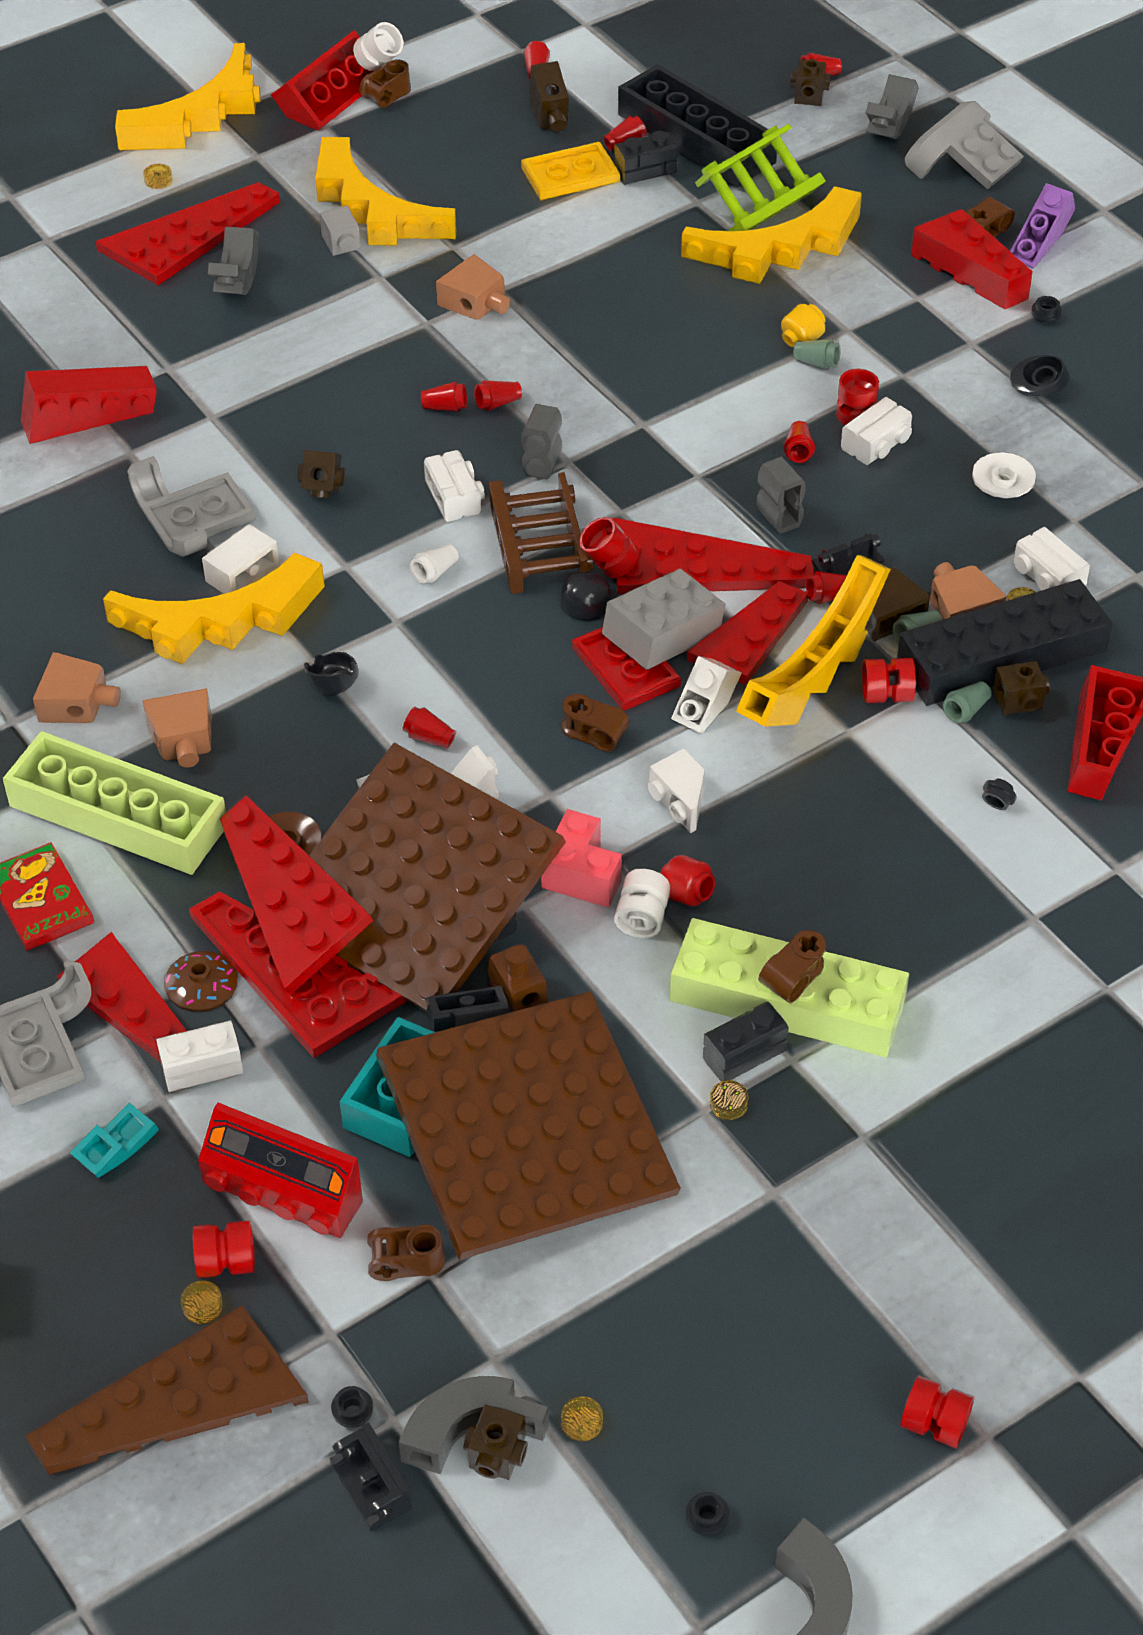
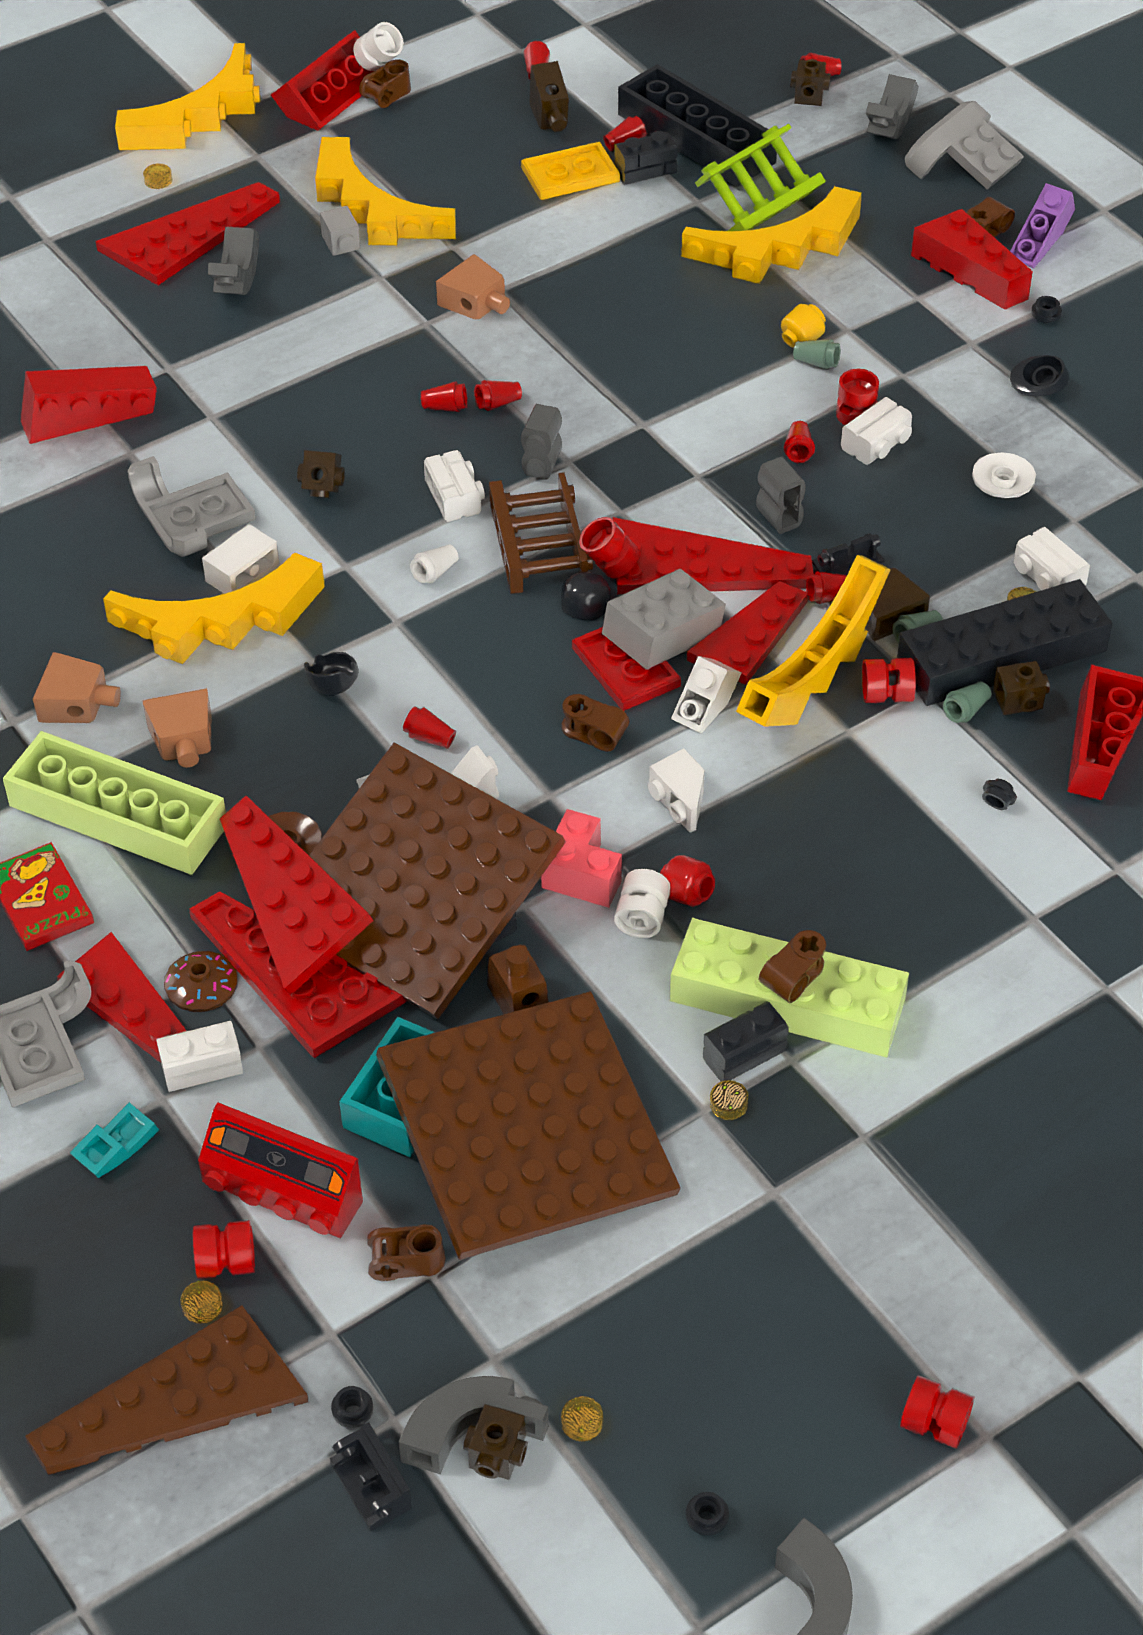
black brick [426,986,509,1032] -> none
nougat torso [930,562,1007,620] -> none

